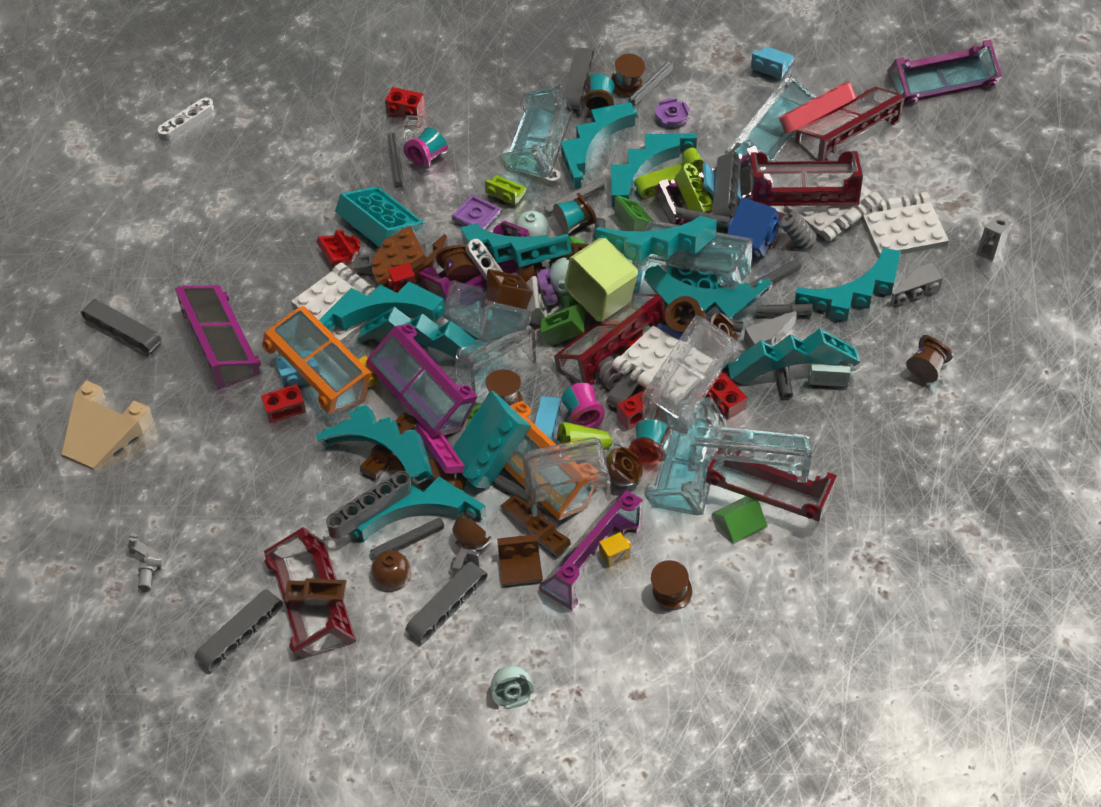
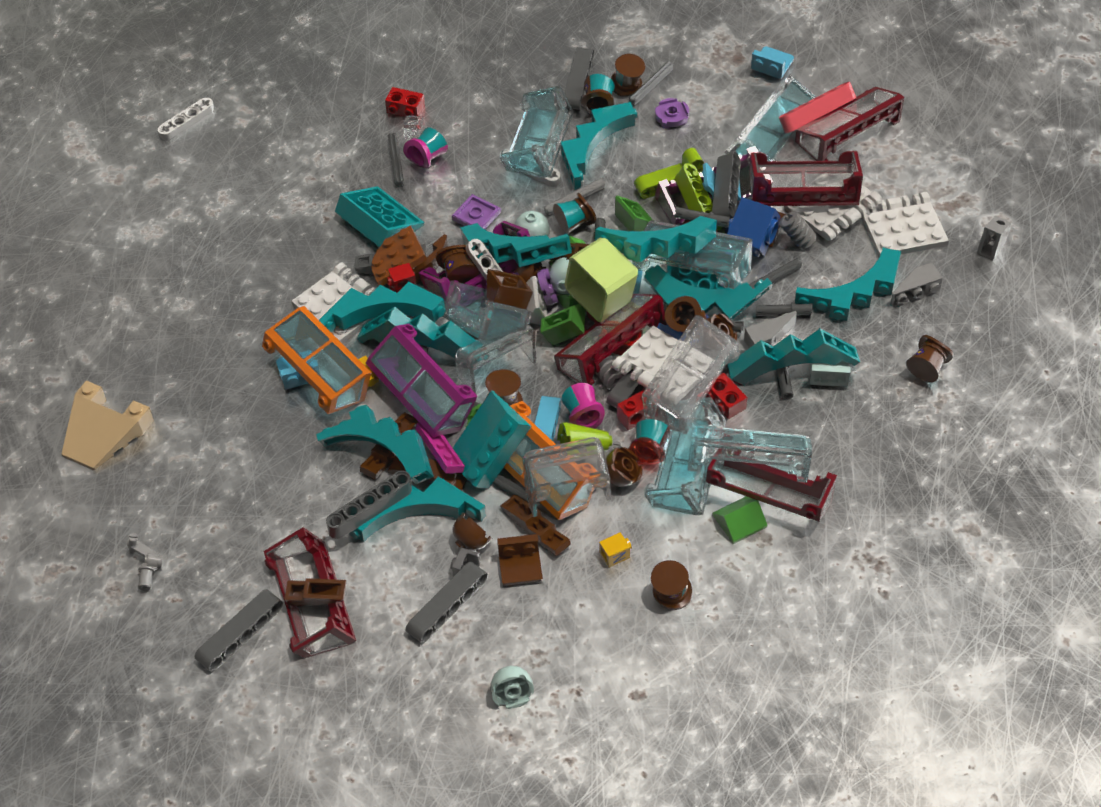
dark grey beam [80,299,162,354] -> none
windscreen [175,285,262,390] -> none
red brick [261,384,306,424] -> none
red slope [316,230,361,266] -> none
dark grey axle [370,517,444,559] -> none
reddish brown cylinder [371,550,412,592] -> none
lime bracket [485,175,526,205] -> none
magenta windscreen [539,490,643,611] -> none
teal arch [611,133,697,207] -> none
windscreen [887,39,1002,103] -> none

